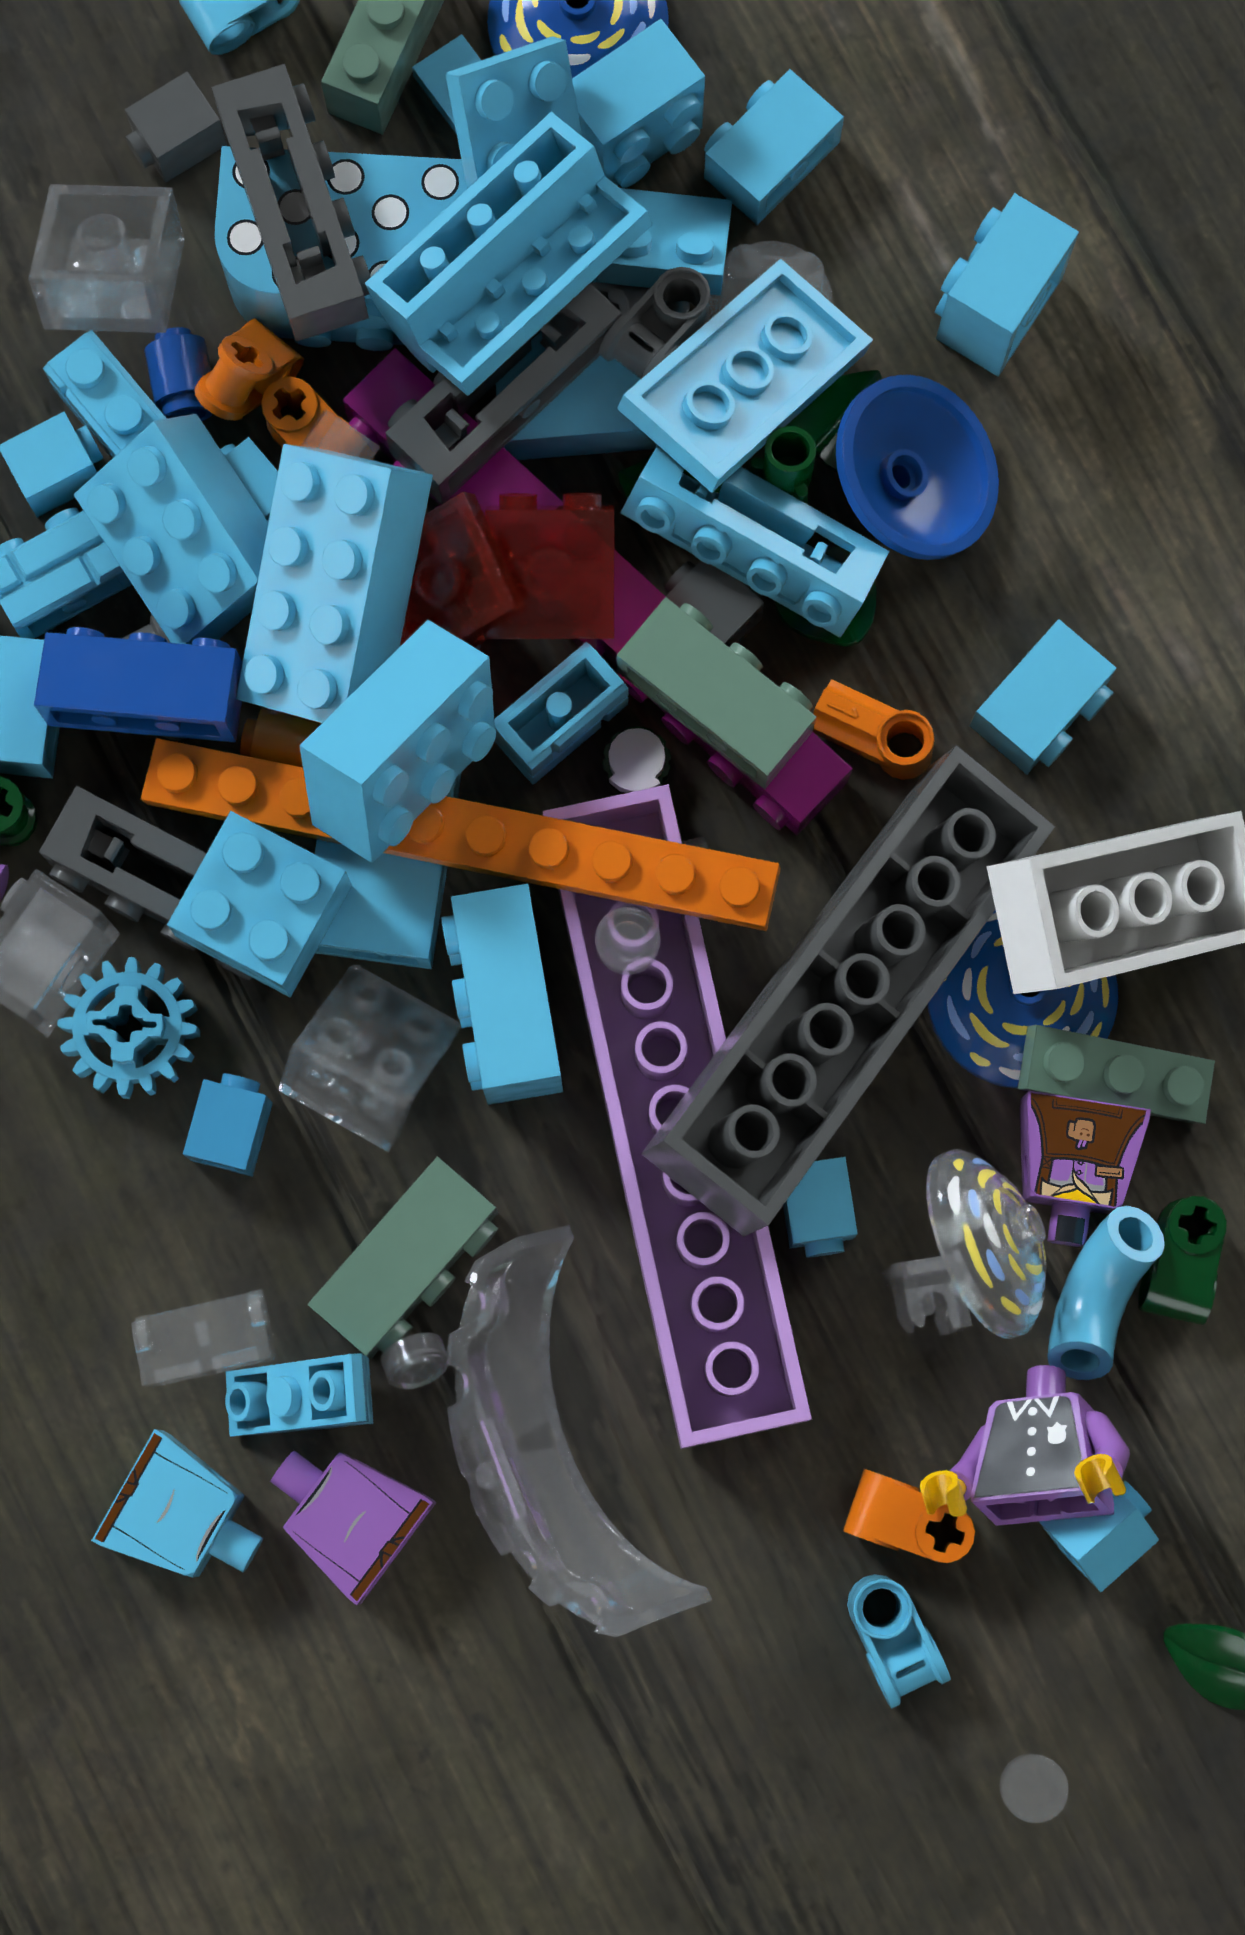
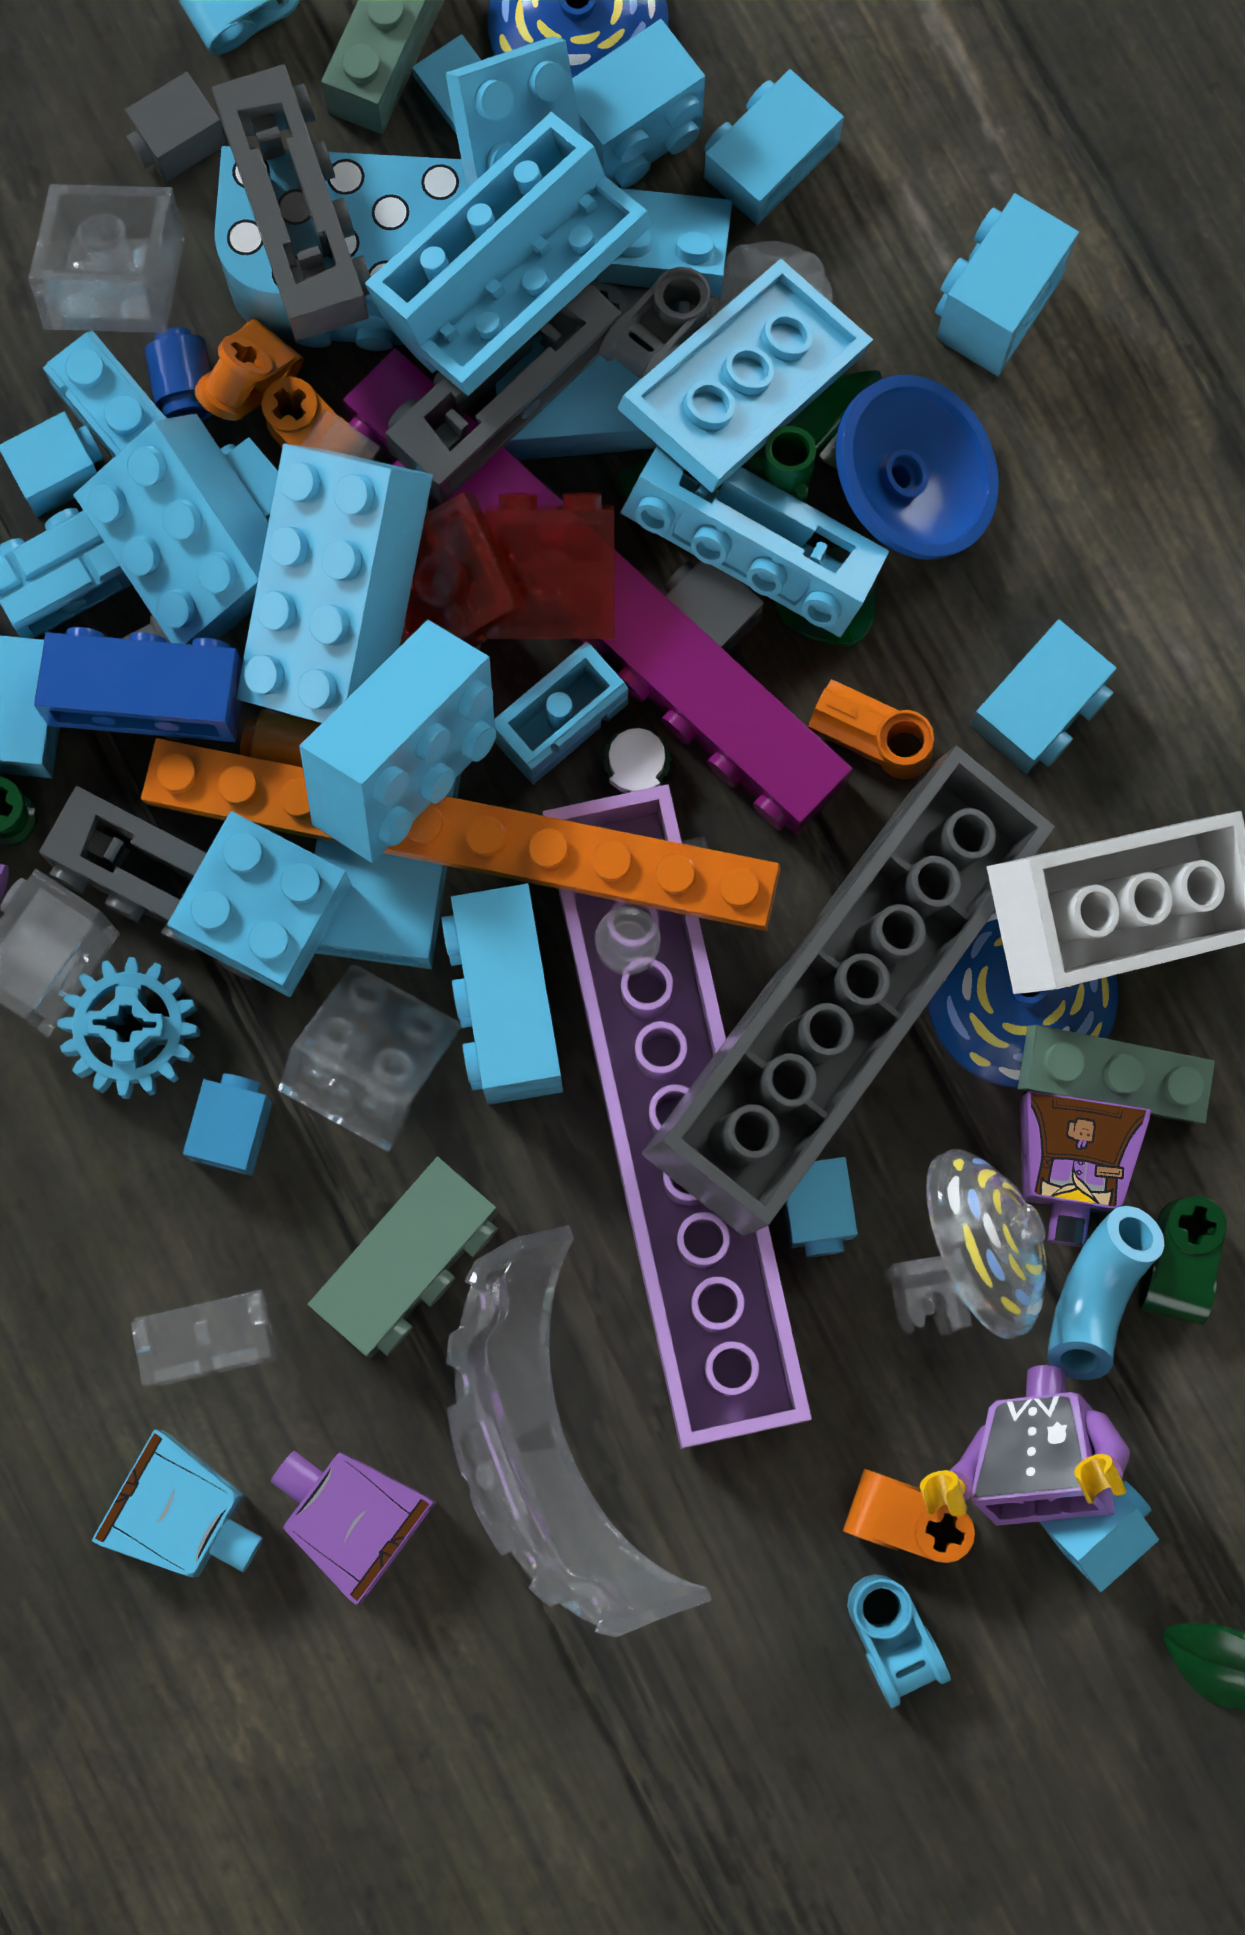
medium azure slope [225,1353,373,1437] -> none
clear tile [381,1333,450,1389] -> none
sand green brick [617,597,816,789] -> none
clear tile [1000,1753,1069,1823] -> none

